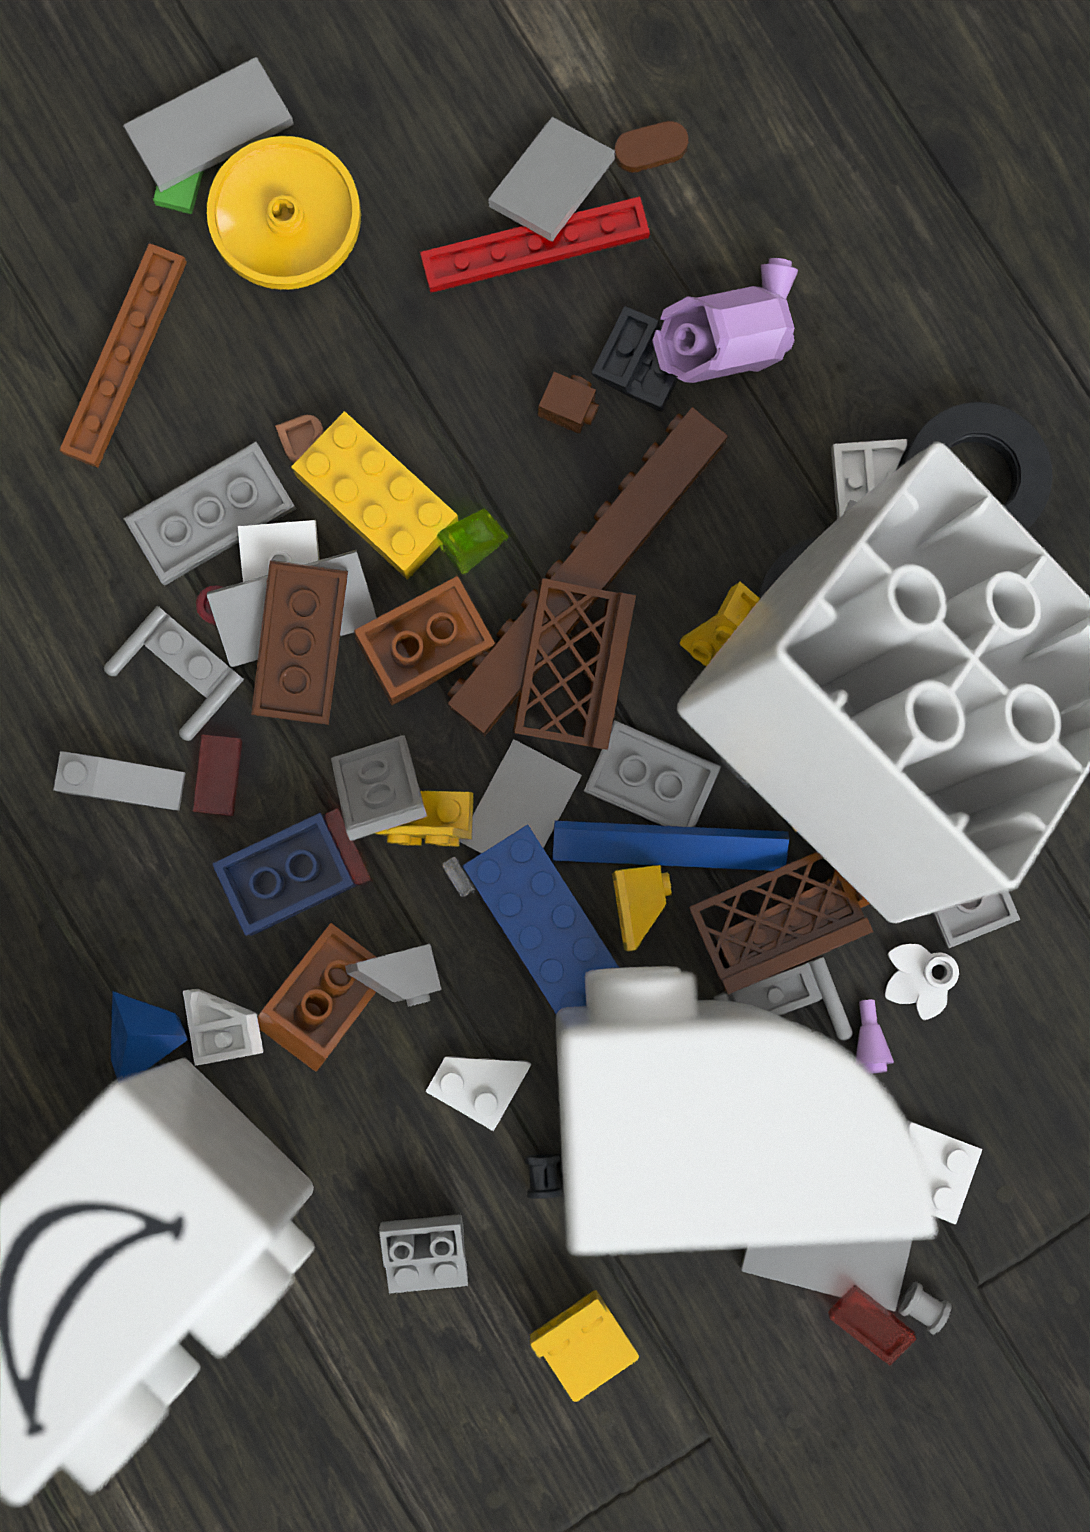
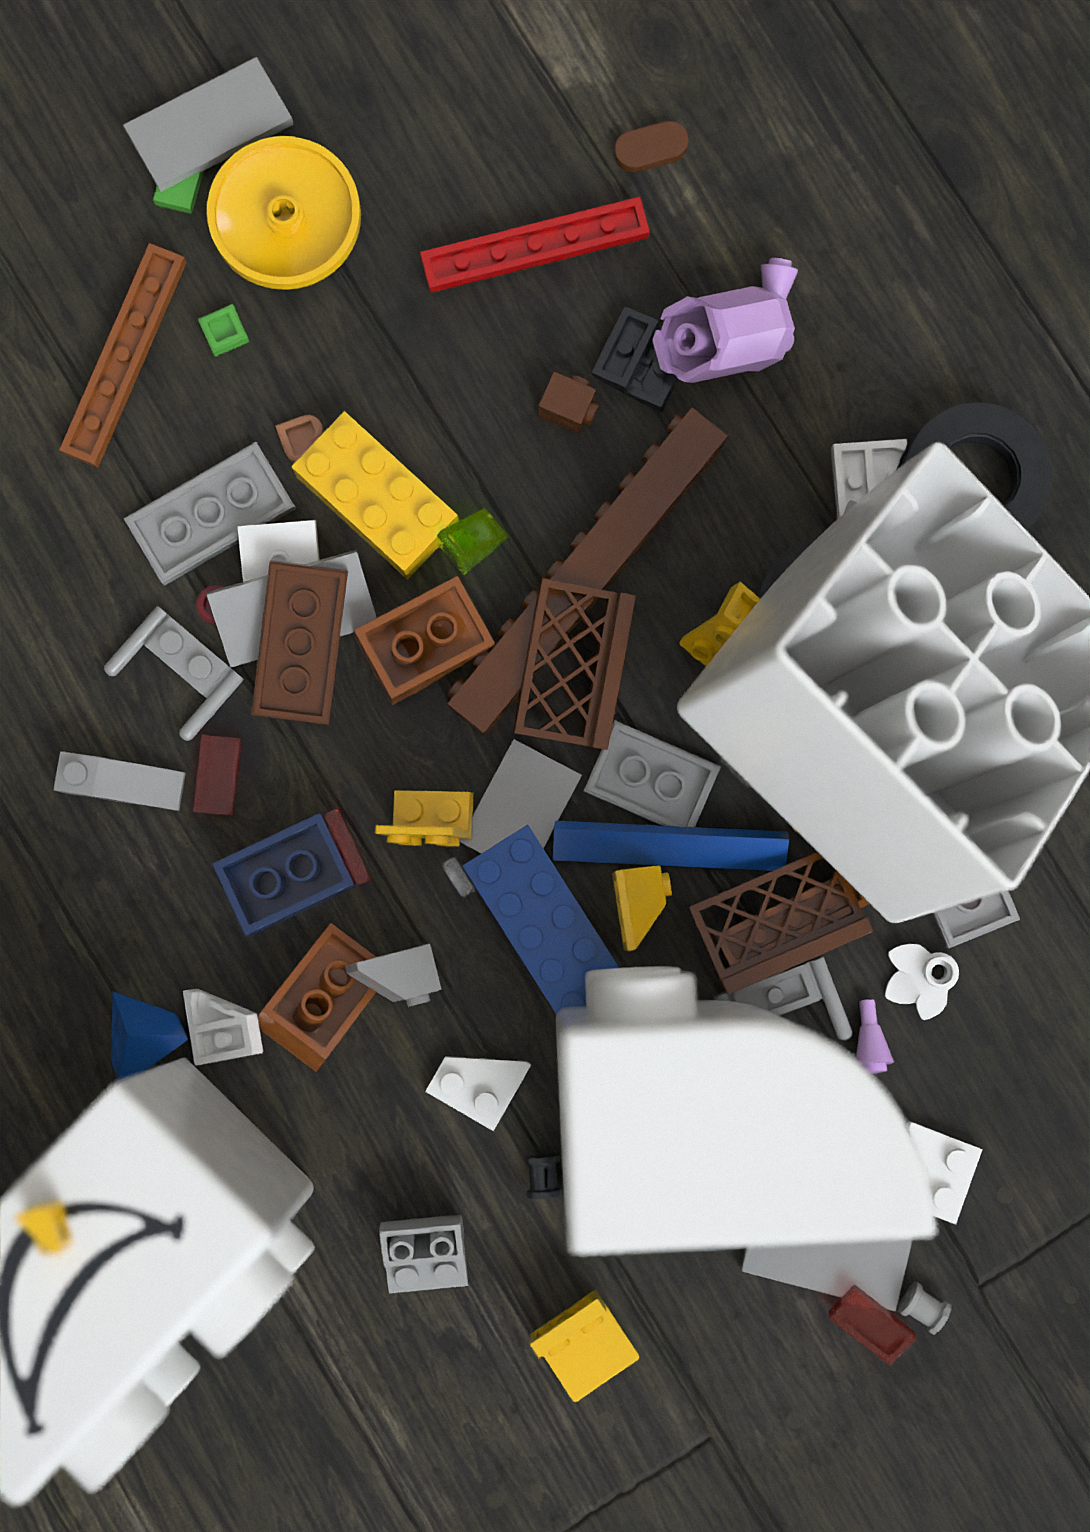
light grey tile [331,735,427,841] -> none
light grey tile [488,117,615,241] -> none
none -> yellow slope [15,1199,73,1255]
none -> bright green tile [198,304,250,357]

